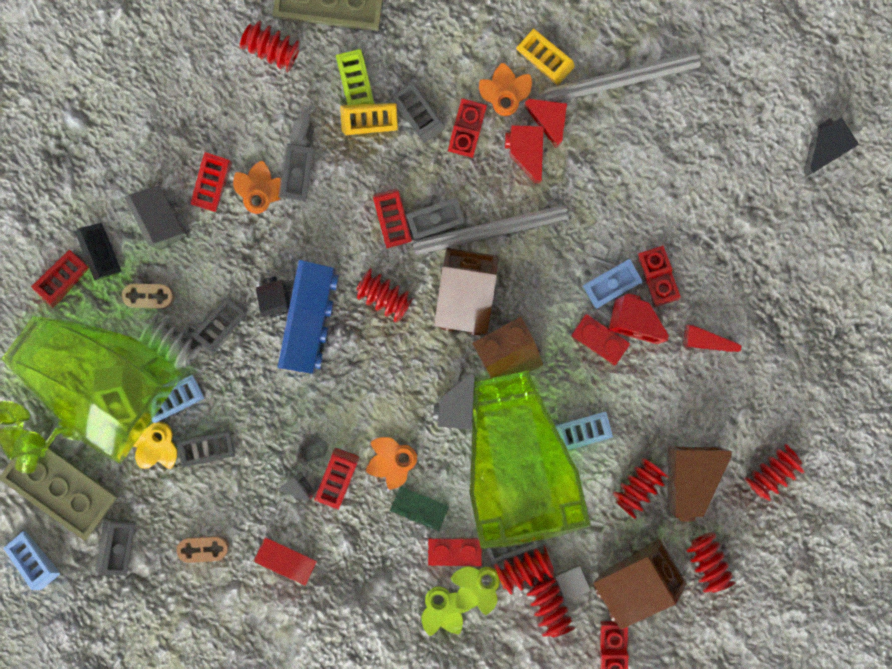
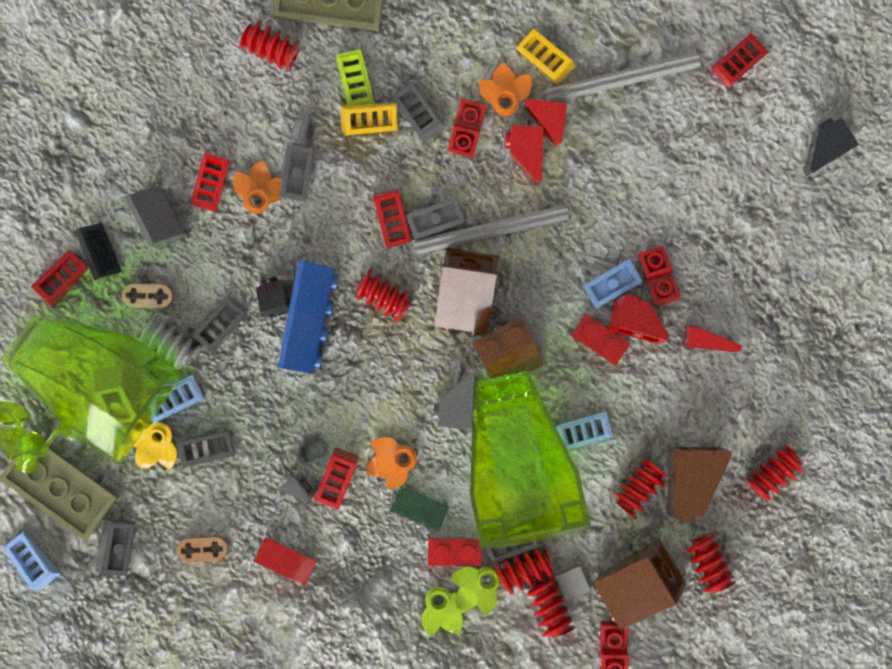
none -> red slope [711,33,769,89]

